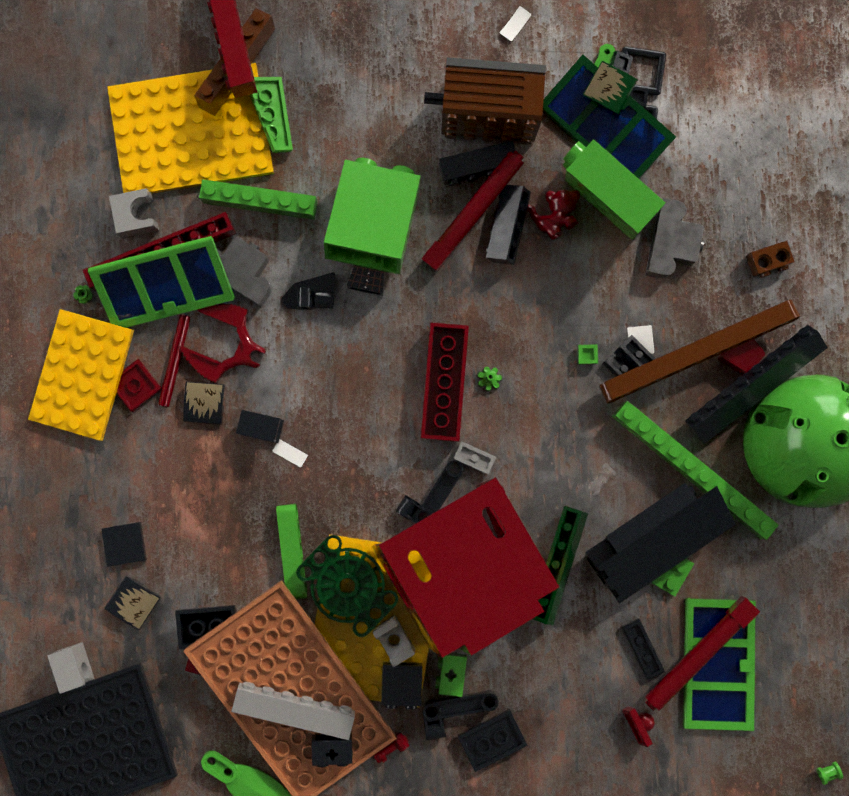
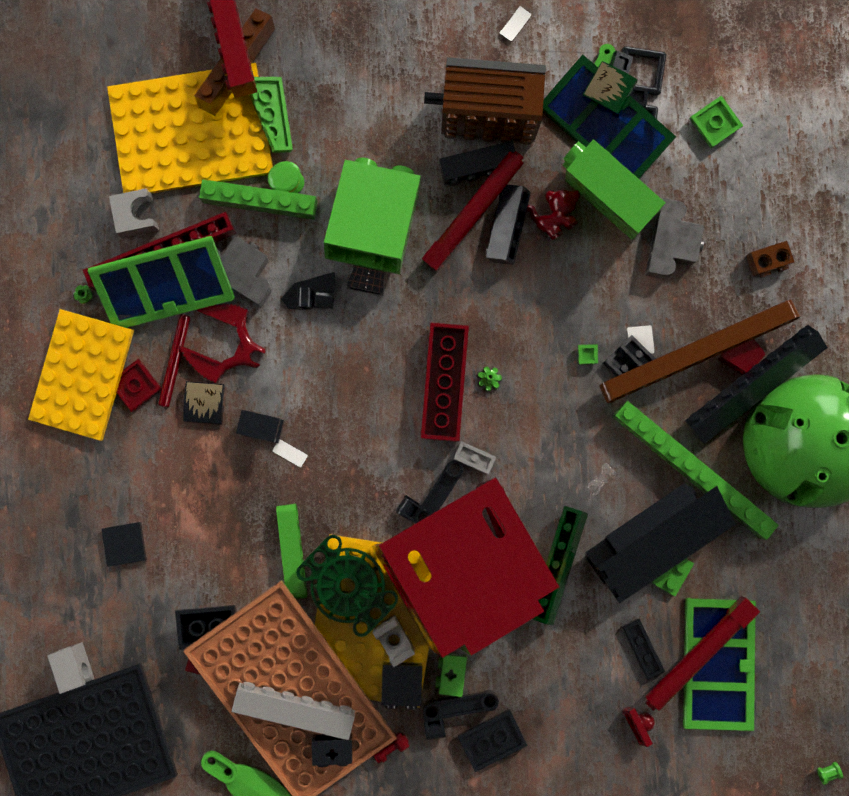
slope [105,575,161,630] -> none
none -> bright green piece [268,161,304,193]
none -> bright green plate [689,96,743,149]

